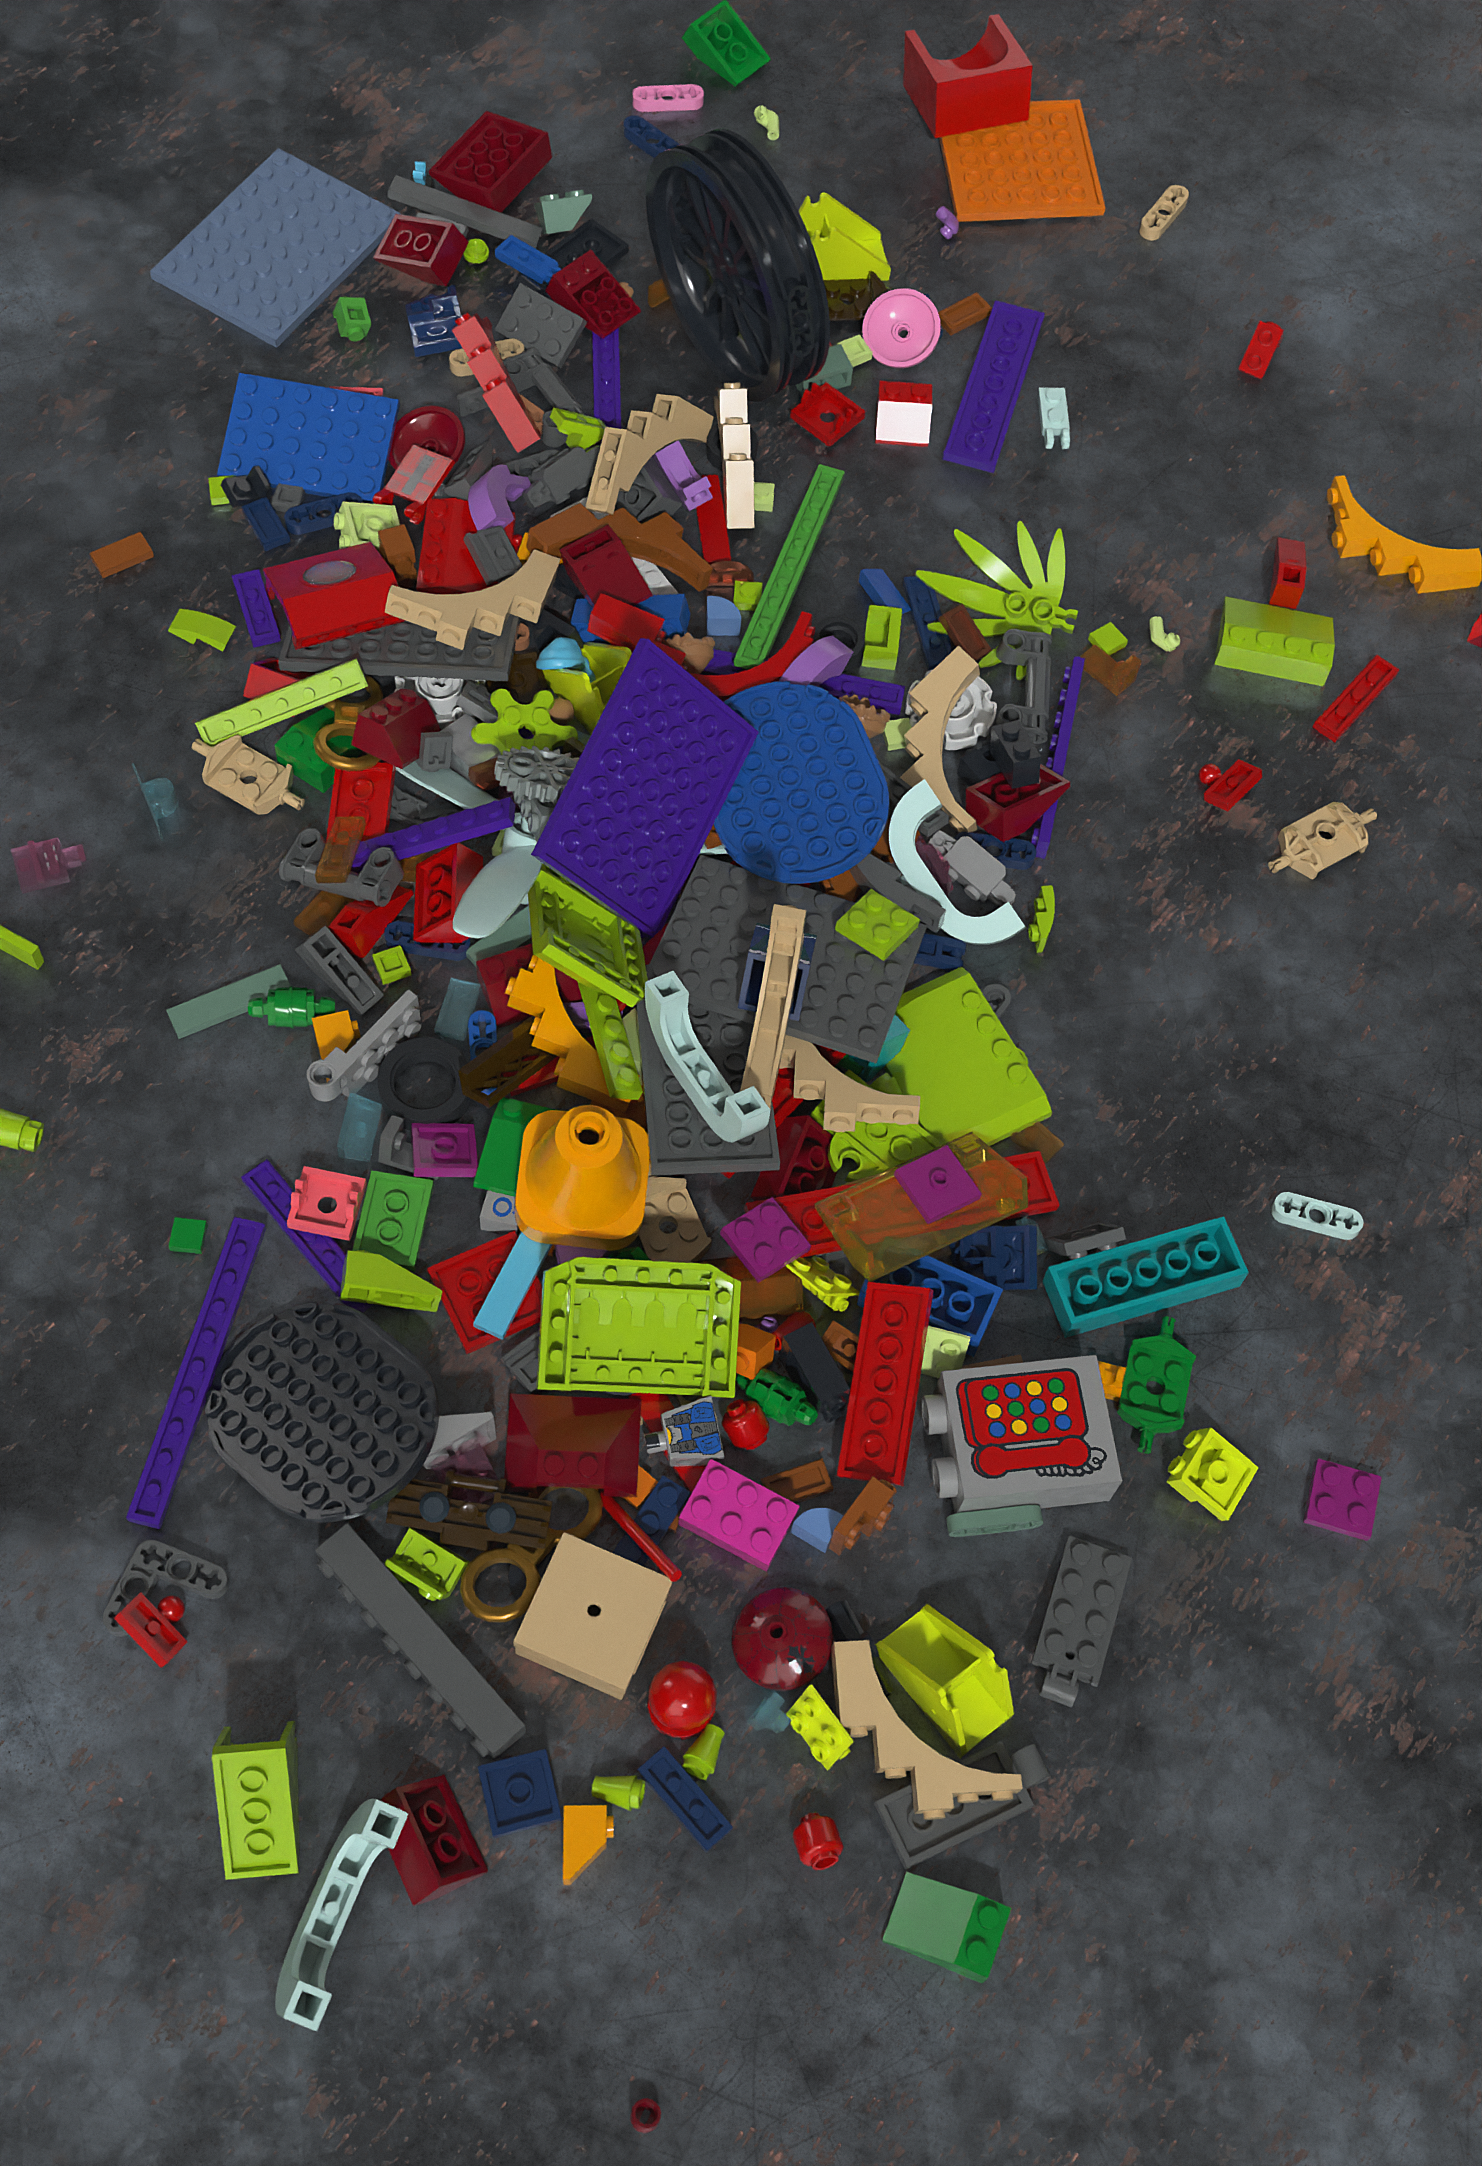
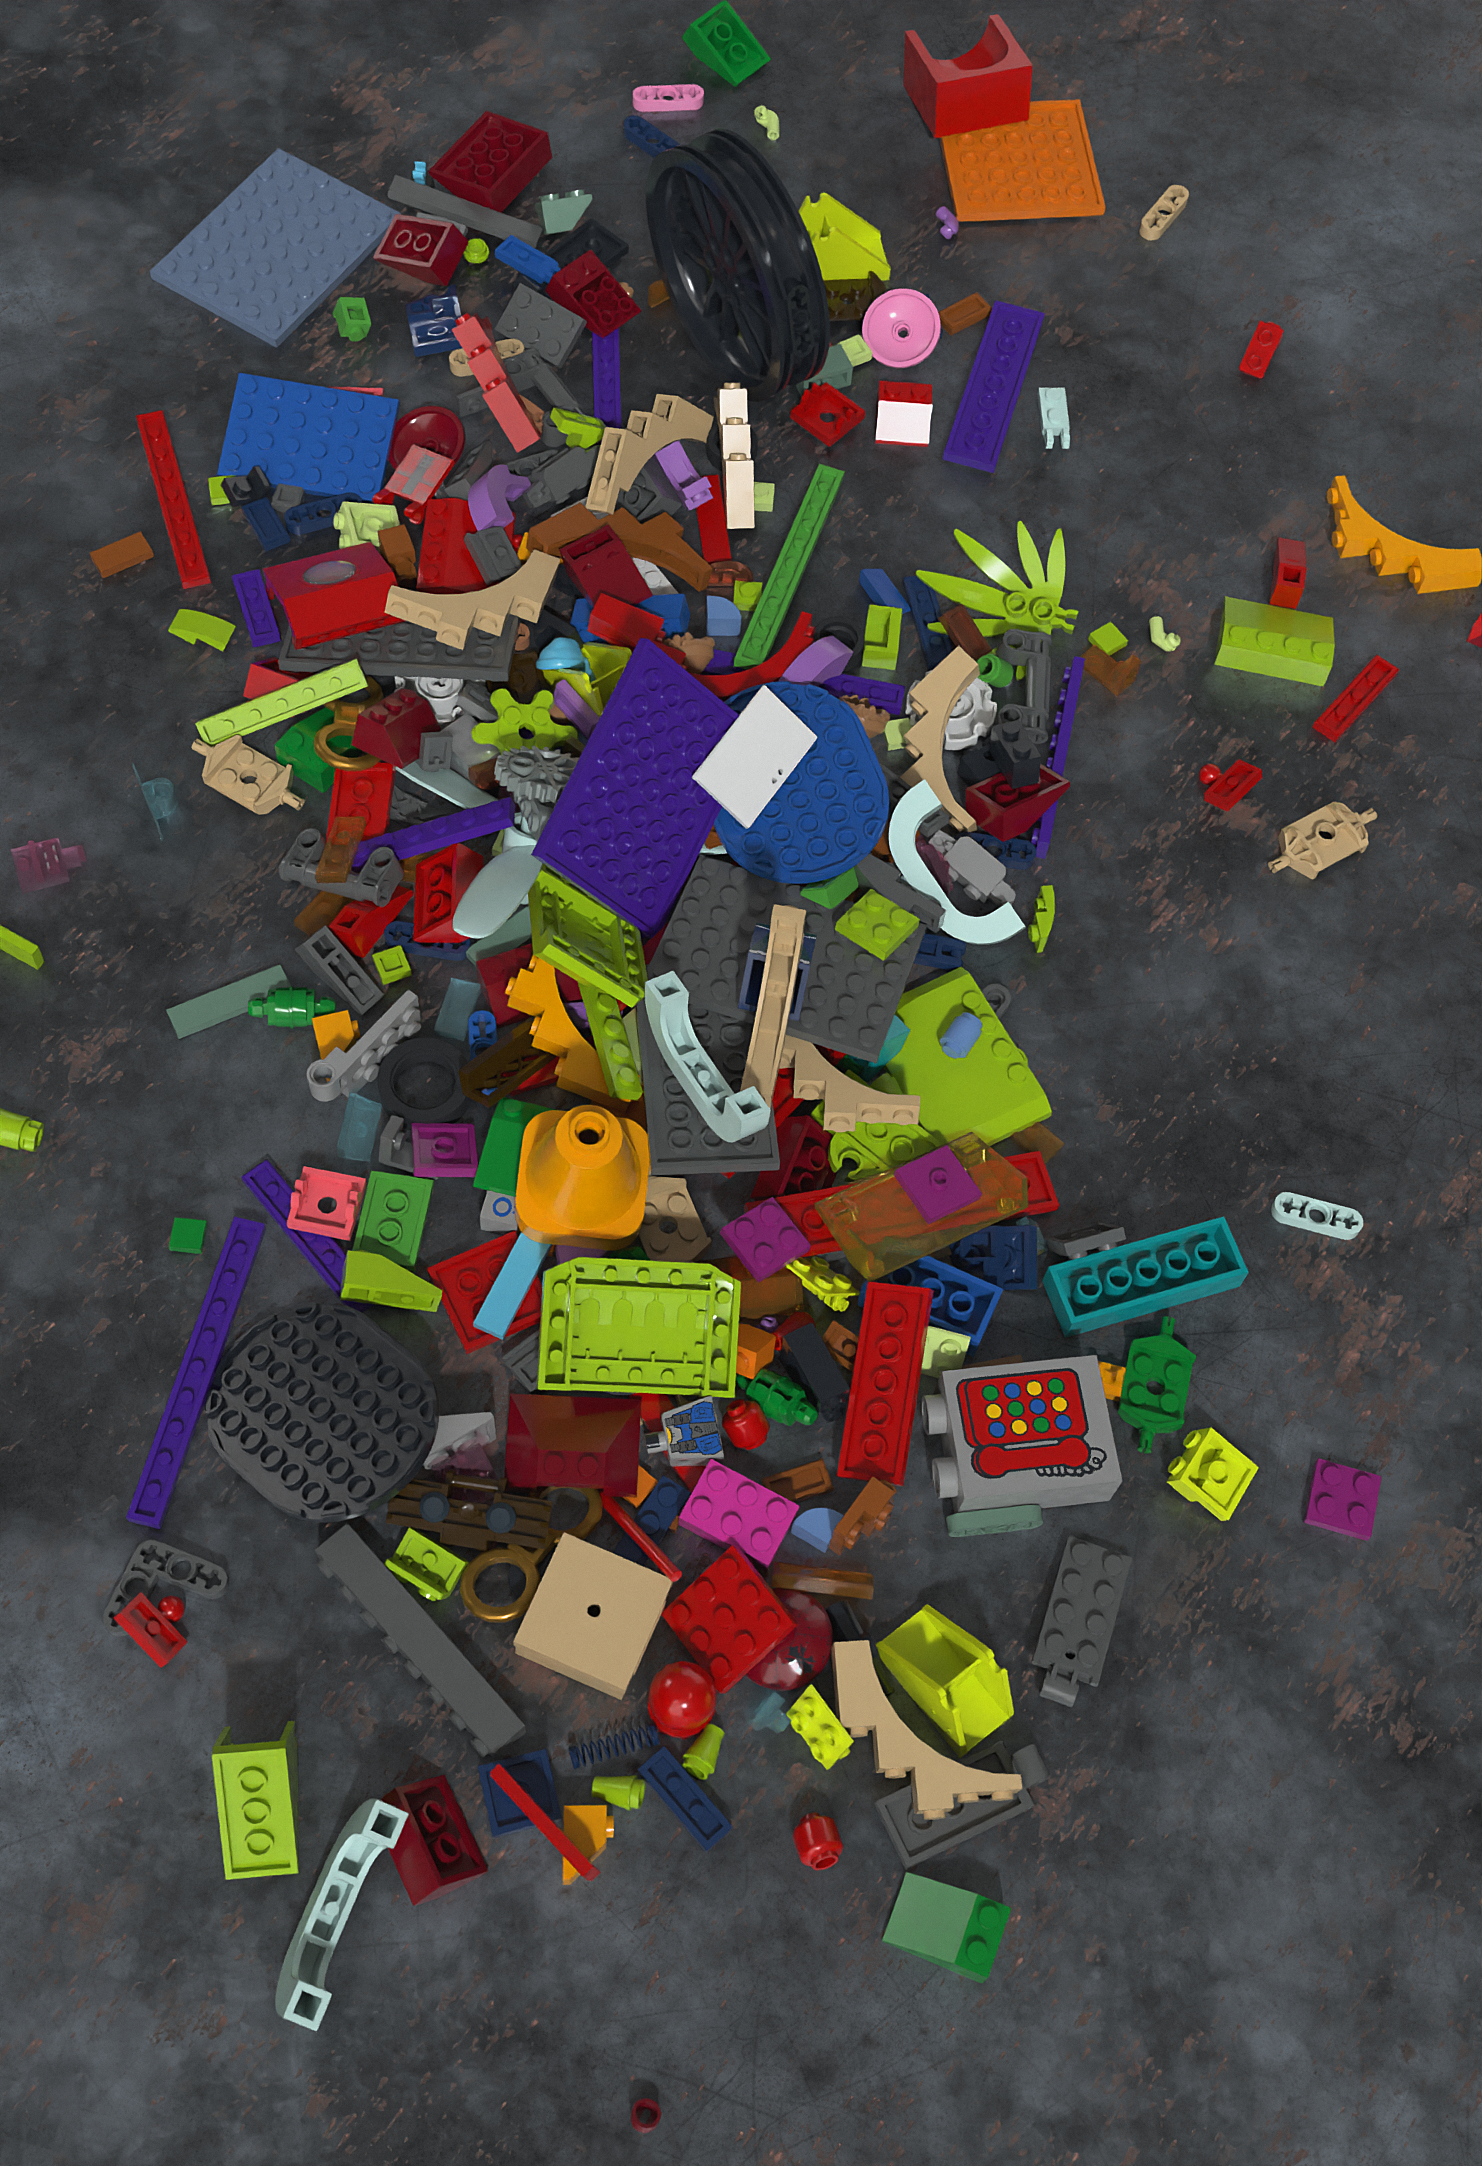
none -> red tile [136,410,211,589]
none -> red tile [490,1764,601,1881]
none -> medium lavender tile [553,679,600,740]
none -> dark blue piece [569,1722,660,1770]
none -> red plate [661,1545,798,1694]
none -> white container [692,685,818,829]
none -> clear orange tile [771,1561,874,1600]
none -> bright green slope [800,867,859,909]
none -> medium blue brick [940,1012,982,1059]
none -> bright green brick [977,654,1013,688]

